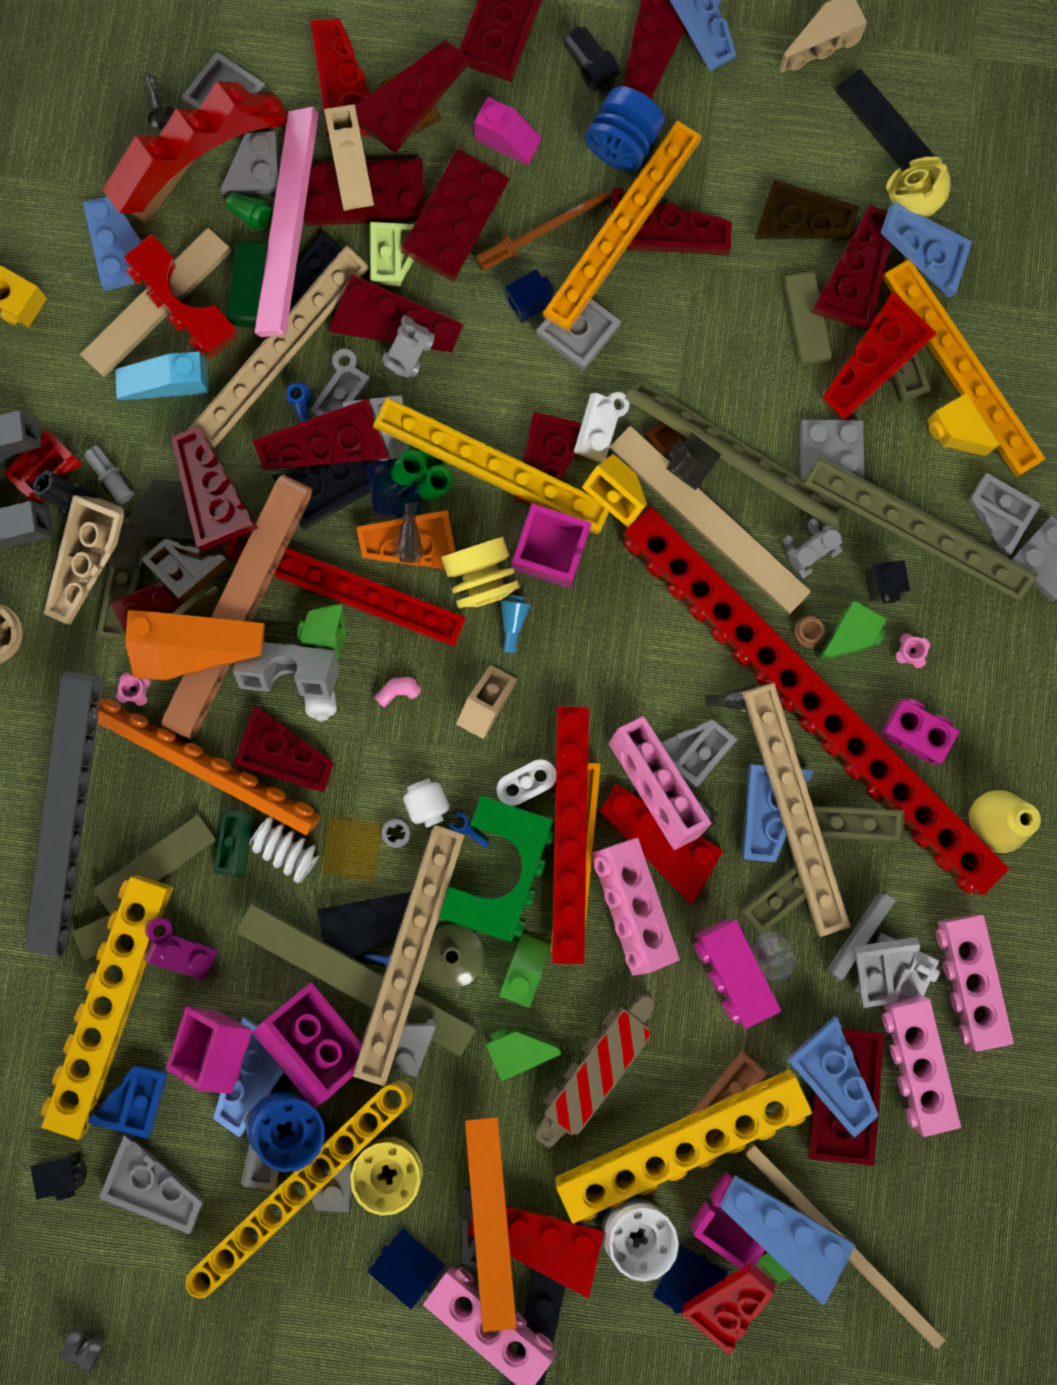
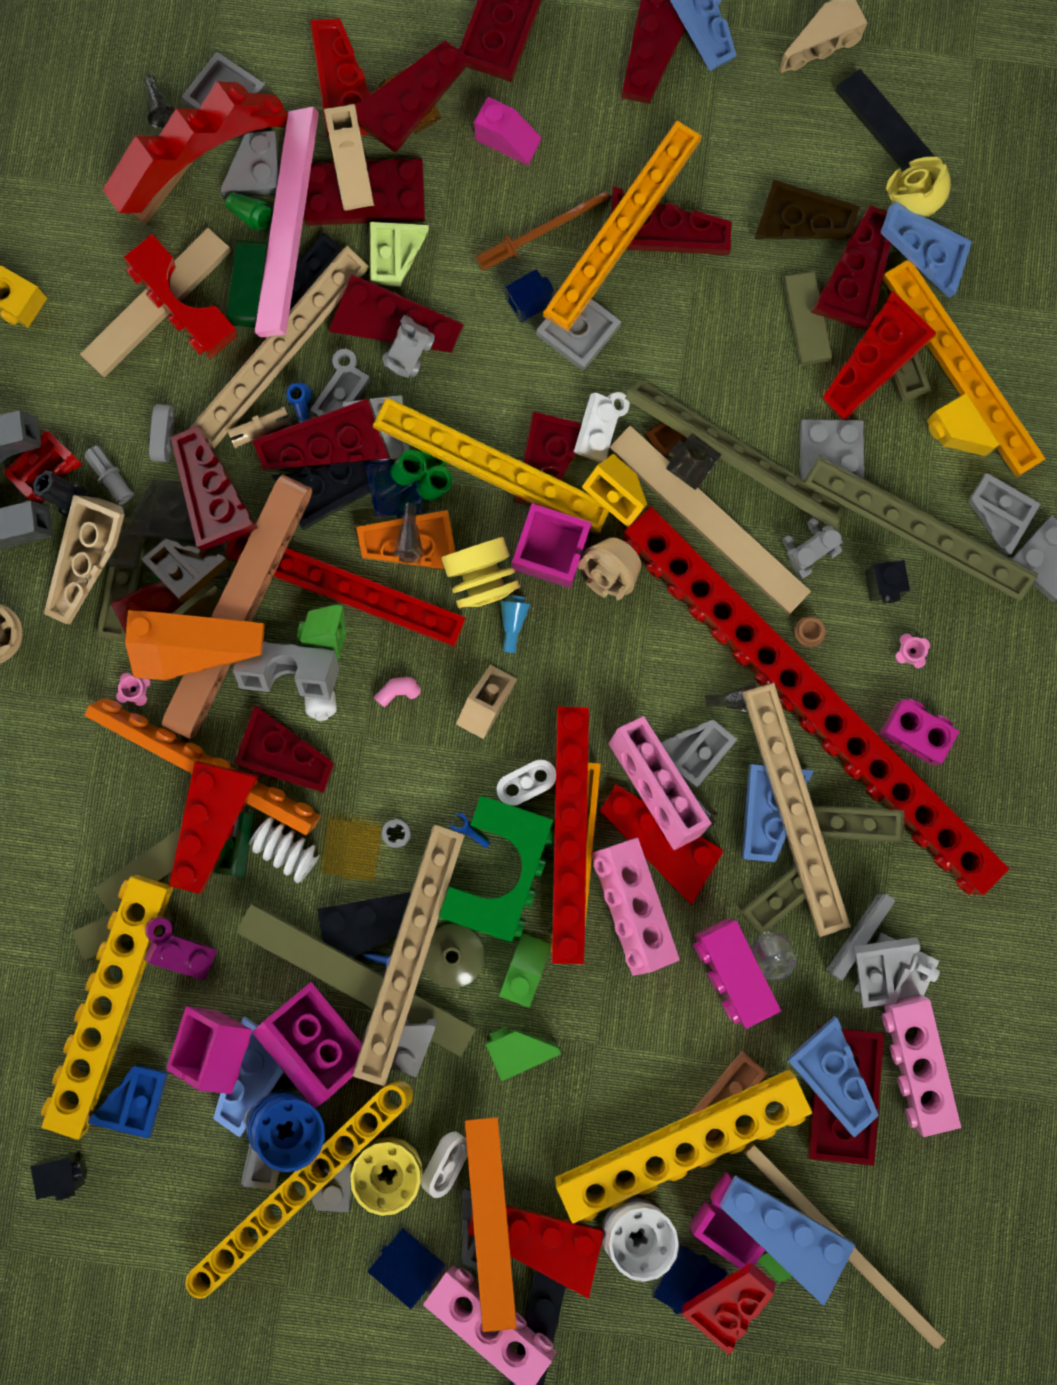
dark grey beam [25,671,102,957] -> none
flat silver wheel [59,1326,106,1373] -> none
medium blue wing [83,197,141,291] -> none
light grey wing [99,1133,205,1234] -> none
medium azure slope [115,352,209,401] -> none
dark red plate [401,149,510,282] -> none
white head [403,778,449,828] -> none
dark tan hinge [534,993,655,1149] -> none
black piece [564,26,620,91] -> none
blue wheel [585,86,665,172] -> none
bright green slope [817,601,887,661] -> none
bright pink brick [936,914,1014,1052] -> none
light yellow cone [968,790,1041,853] -> none
none -> light grey beam [149,404,175,463]
none -> red wing [169,761,259,894]
none -> tan pin [227,407,292,449]
none -> white plate [421,1131,468,1198]
none -> tan cone [578,538,641,600]

